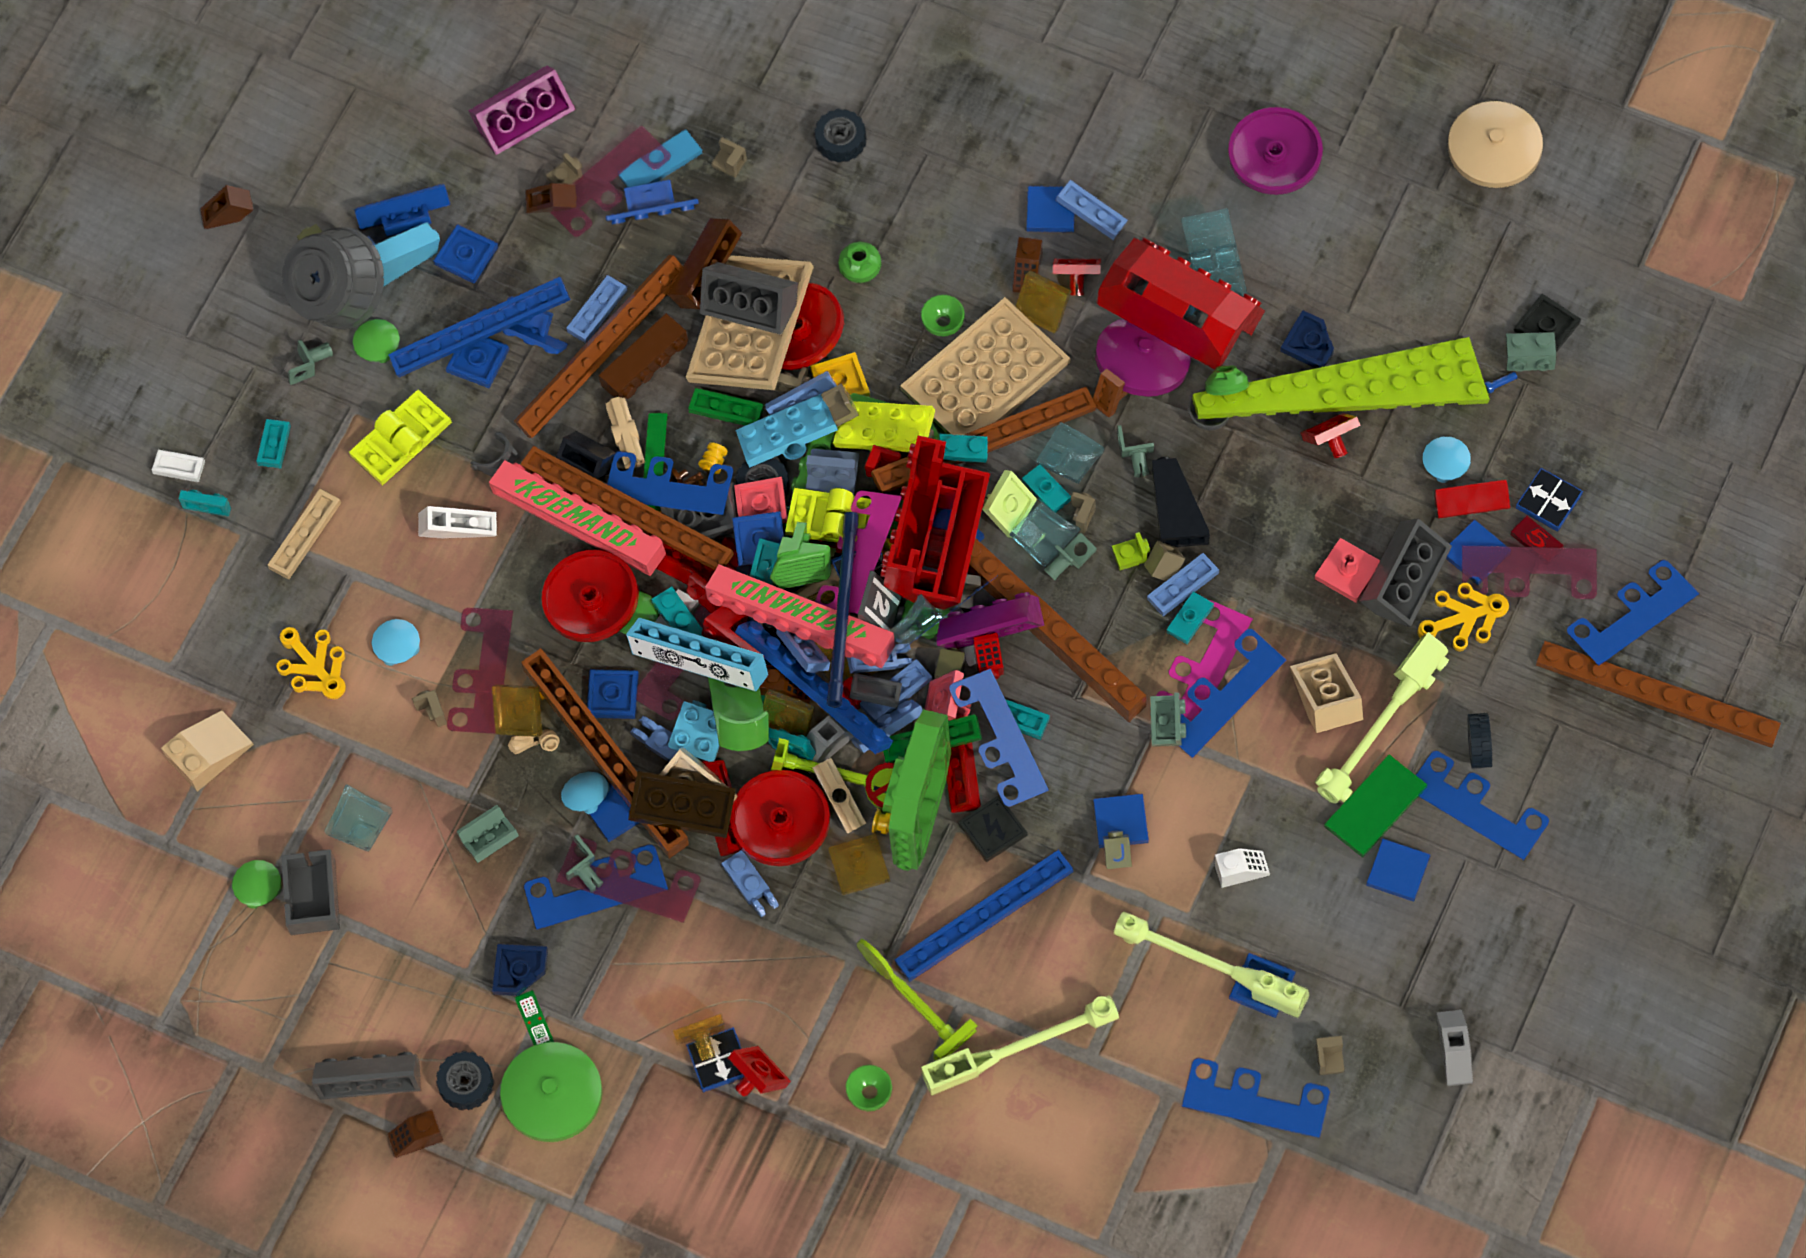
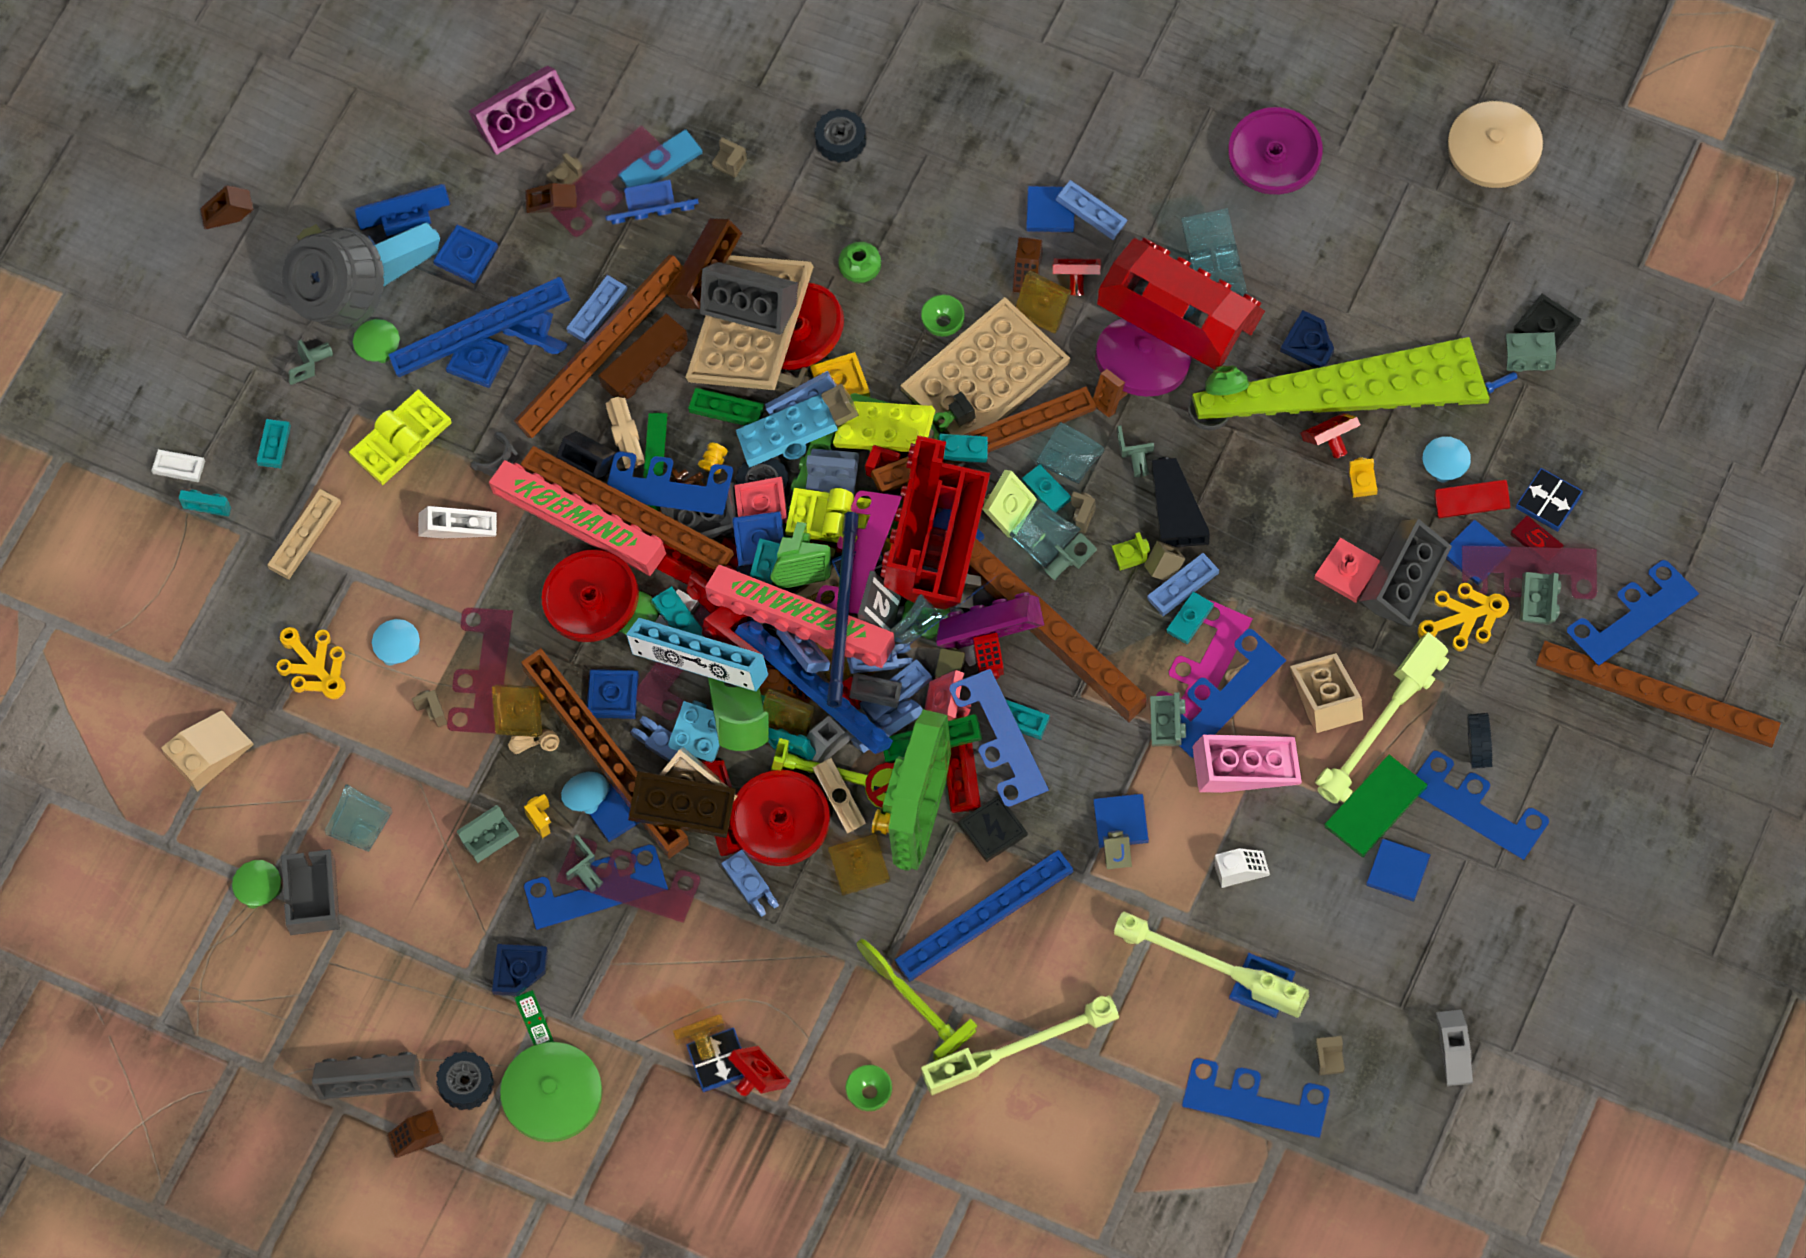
none -> yellow bracket [524,794,551,838]
none -> pearl dark grey piece [933,391,976,431]
none -> bright pink slope [1192,735,1302,793]
none -> yellow bracket [1349,457,1378,498]
none -> sand green bracket [1520,572,1561,625]

